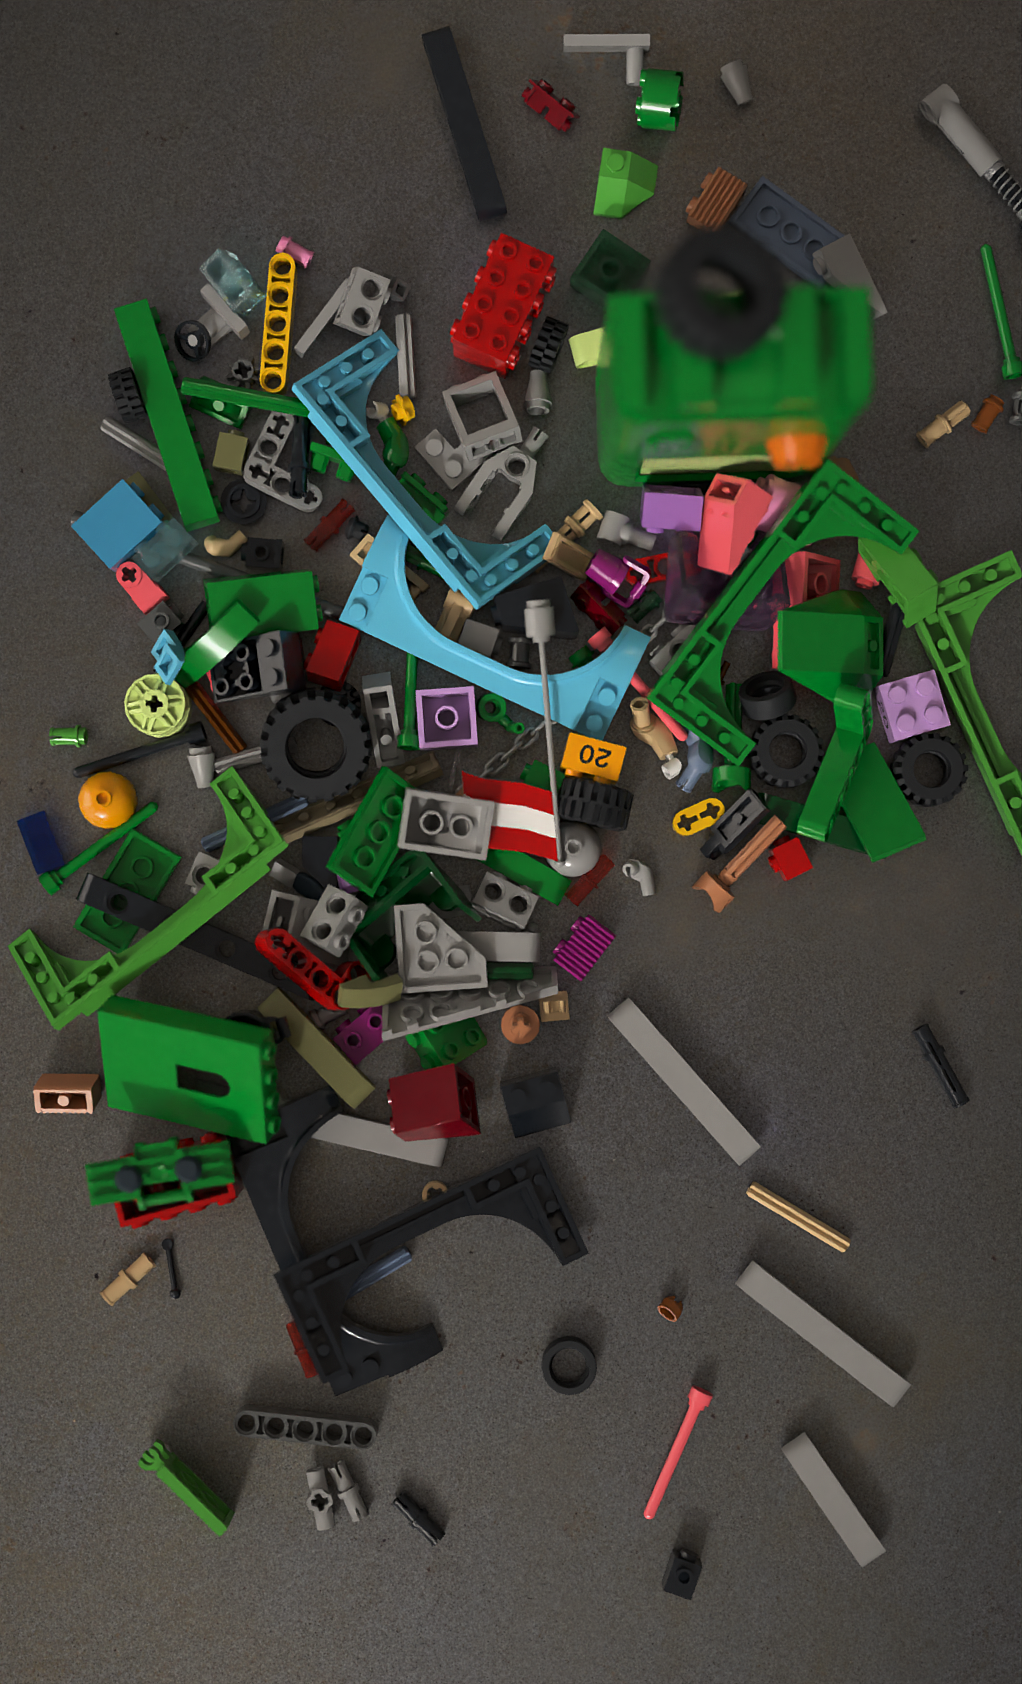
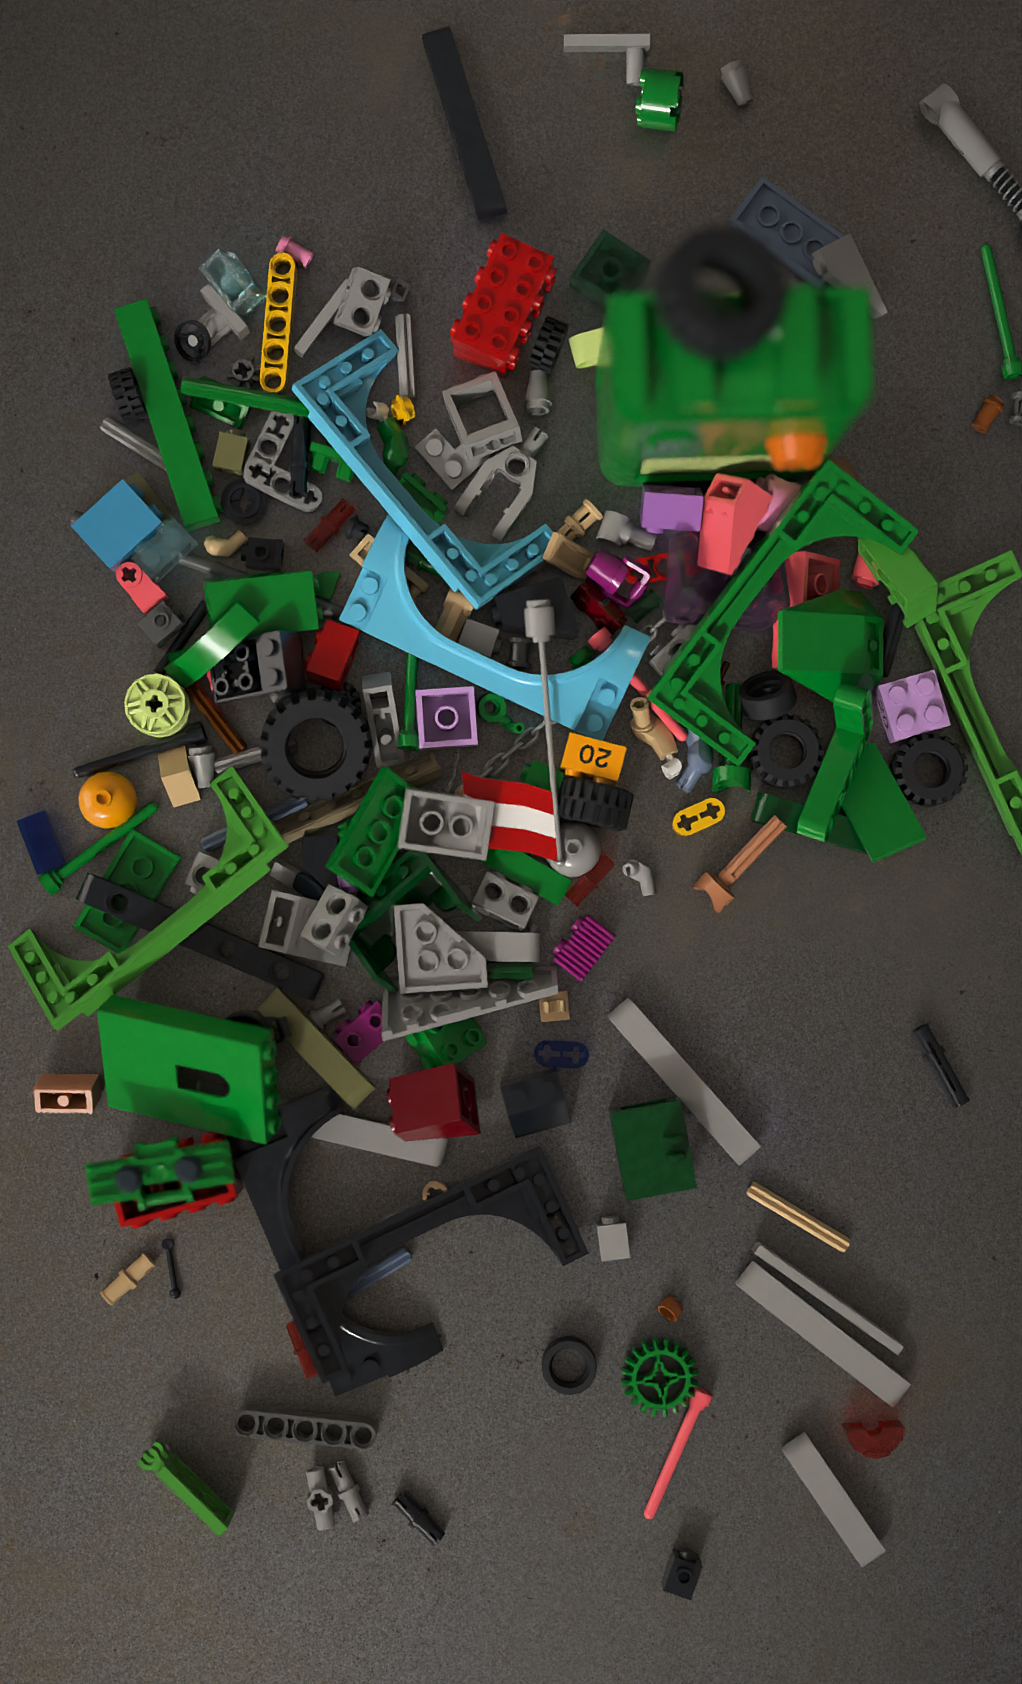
bright green pin [49,725,88,748] -> none
medium azure slope [151,629,185,685] -> none
red beam [255,928,371,1010] -> none
olive slope [338,974,403,1008] -> none
nougat piece [501,1004,540,1044] -> none
dark red hinge [521,78,580,133] -> none
bright green slope [593,147,658,219] -> none
nougat brick [685,167,748,230] -> none
black hinge [700,788,771,860] -> none
red brick [767,835,813,881] -> none
tan axle [916,401,971,448] -> none
none -> tan slope [158,744,202,808]
none -> green tile [315,571,340,601]
none -> clear blue beam [534,1040,589,1068]
none -> light grey brick [596,1216,630,1262]
none -> dark green piece [608,1096,697,1201]
none -> green gear [621,1336,700,1417]
none -> light grey tile [751,1241,904,1355]
none -> clear red cylinder [841,1420,905,1459]

